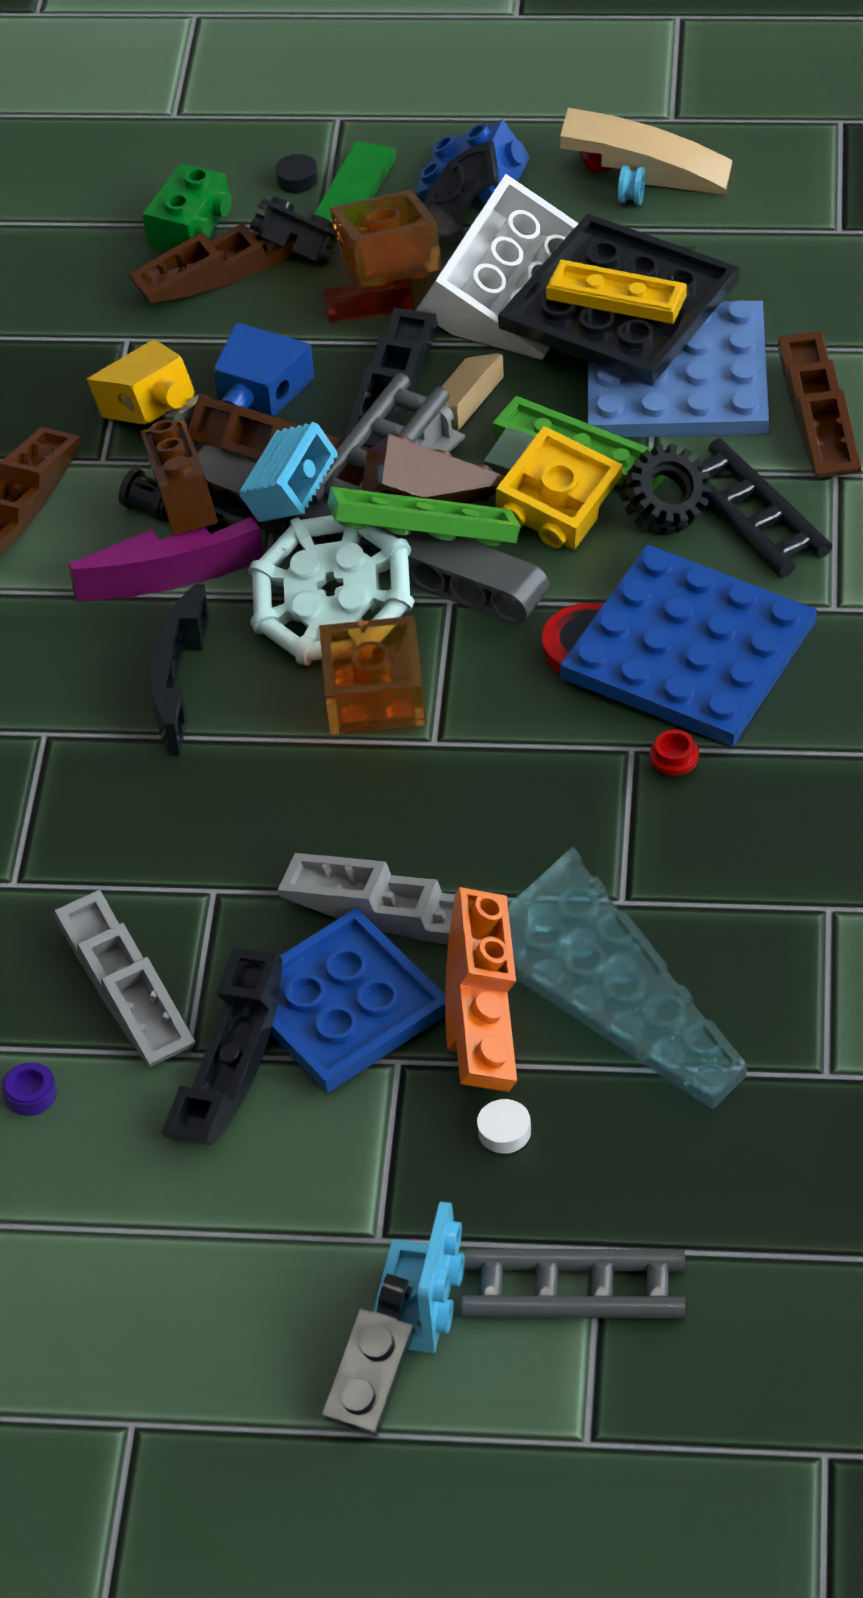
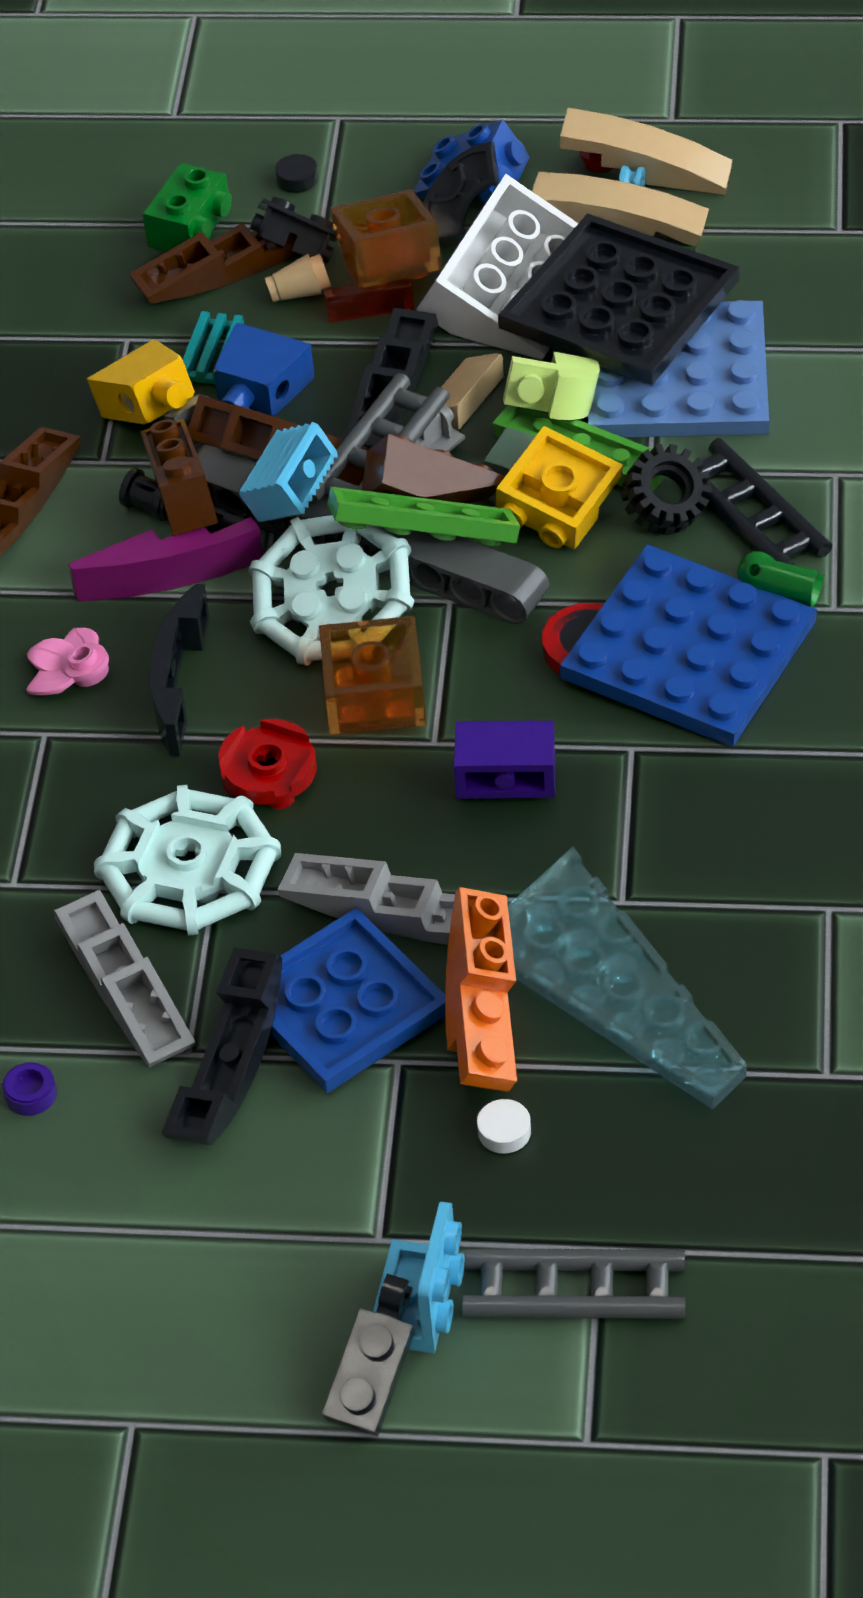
green tile [314,141,396,237] -> none
yellow tile [546,259,687,324] -> none
red plate [650,730,699,776] -> none
reddish brown slope [777,331,861,479] -> none
none -> bright pink plate [26,628,109,696]
none -> light aqua plate [94,785,281,936]
none -> teal tile [182,311,244,384]
none -> red plate [218,719,317,809]
none -> tan cone [265,254,331,303]
none -> dark purple brick [454,720,556,799]
none -> yellowish green brick [503,352,600,420]
none -> tan slope [531,172,709,247]
none -> green piece [737,551,824,607]

